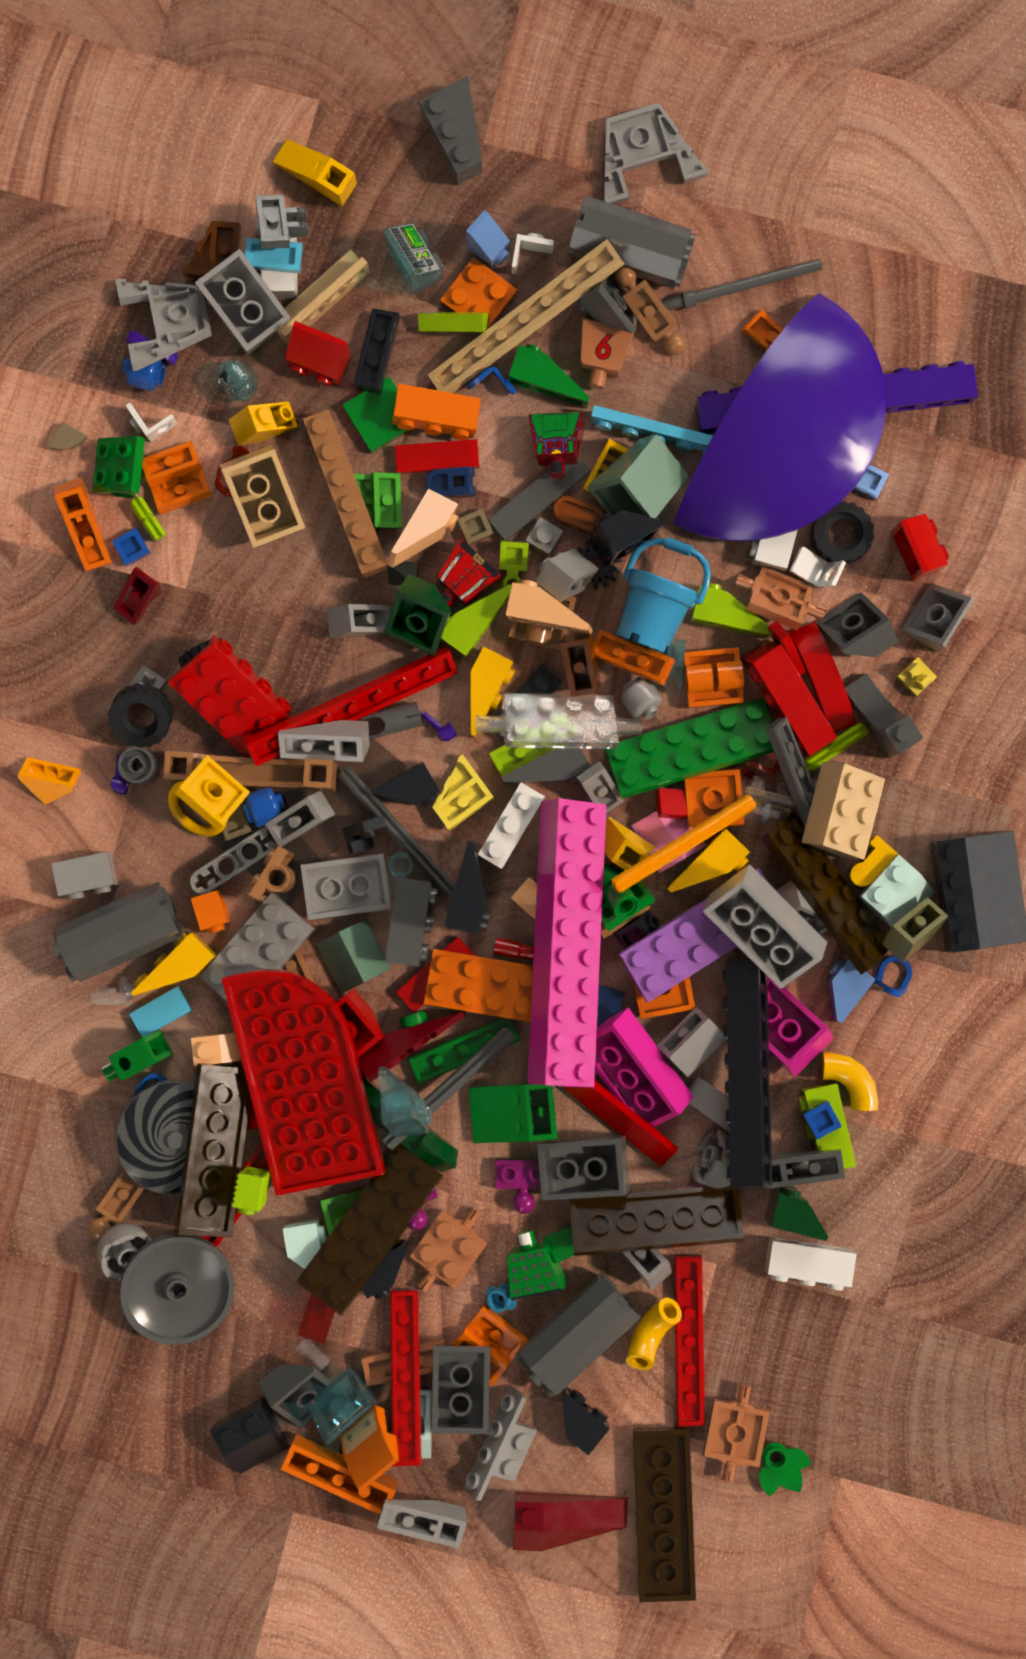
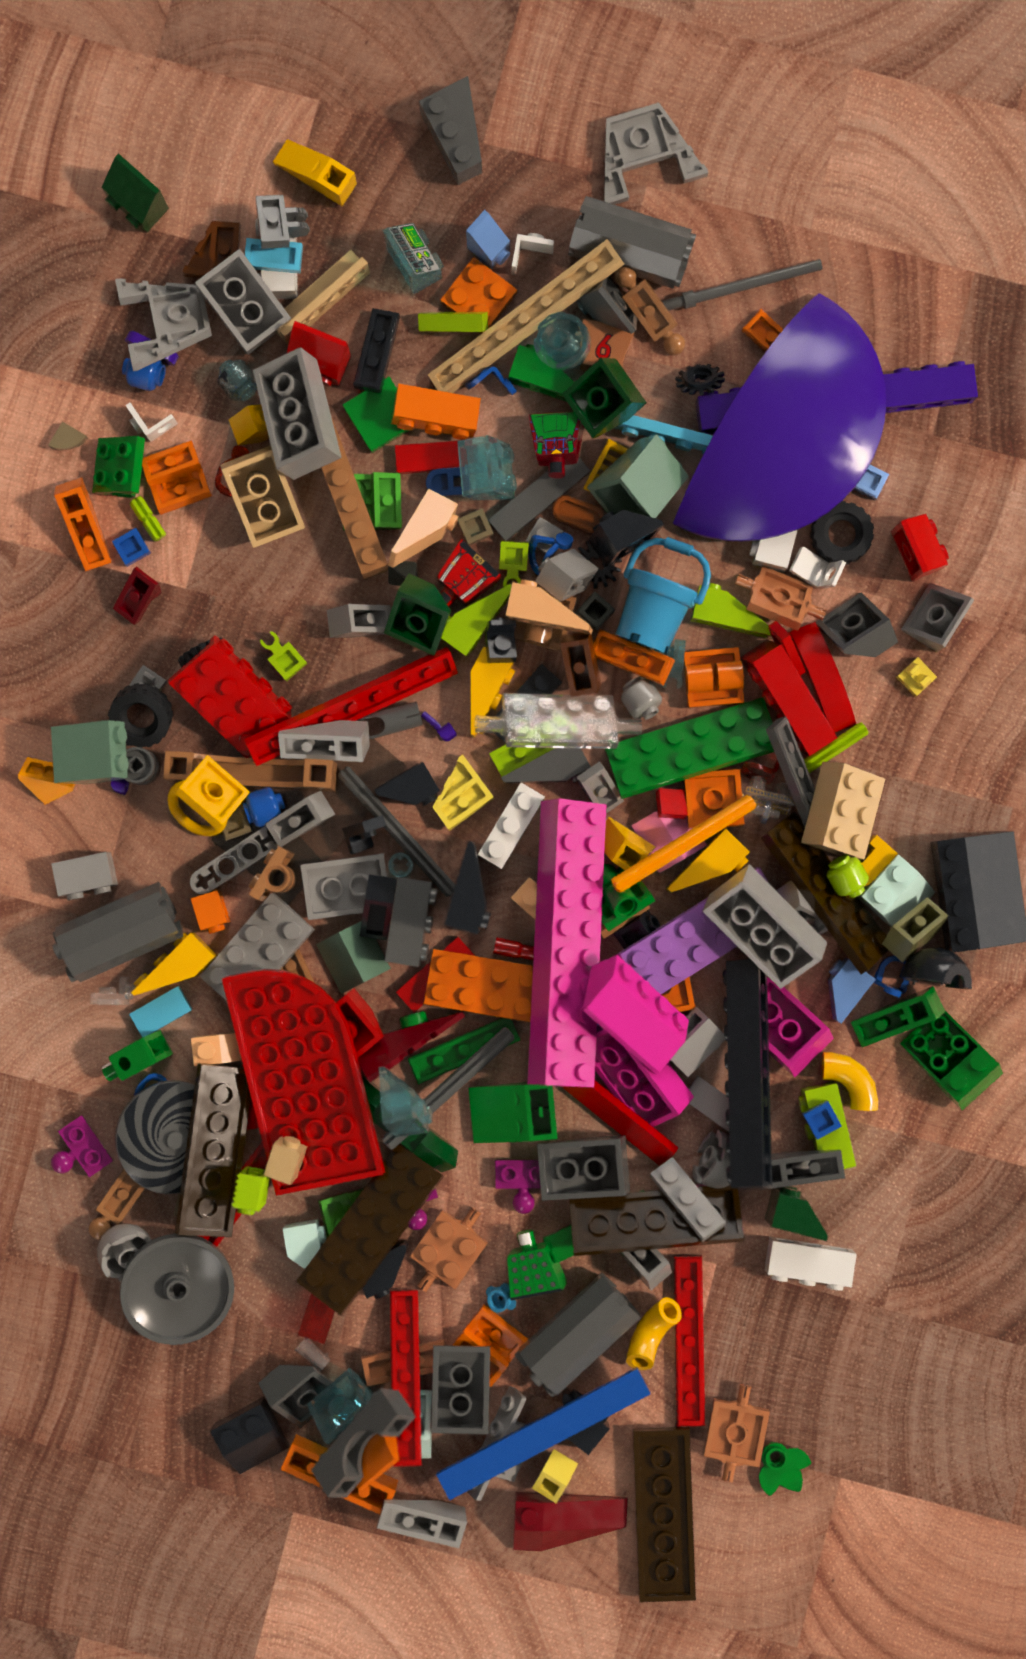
dark grey arch [845,673,923,758] -> none
none -> sand green slope [51,720,129,785]
none -> magenta plate [51,1115,114,1177]
none -> dark green slope [101,153,169,233]
none -> light grey brick [253,347,342,480]
none -> lime plate [260,631,308,681]
none -> tan brick [264,1136,307,1185]
none -> dark grey arch [311,1388,416,1498]
none -> black slope [359,874,397,940]
none -> blue tile [436,1367,651,1501]
none -> clear light blue slope [457,435,517,500]
none -> bracket [484,618,517,663]
none -> blue piece [528,532,573,575]
none -> light yellow brick [532,1449,578,1503]
none -> clear light blue cylinder [533,312,592,371]
none -> dark green slope [562,358,647,438]
none -> pearl dark grey slope [576,591,615,630]
none -> dark pink slope [583,955,689,1074]
none -> light grey plate [650,1157,726,1242]
none -> black gear [675,364,725,395]
none -> lime head [826,854,869,898]
none -> green slope [851,986,945,1048]
none -> black cylinder [898,947,972,990]
none -> green slope [900,1011,1003,1111]

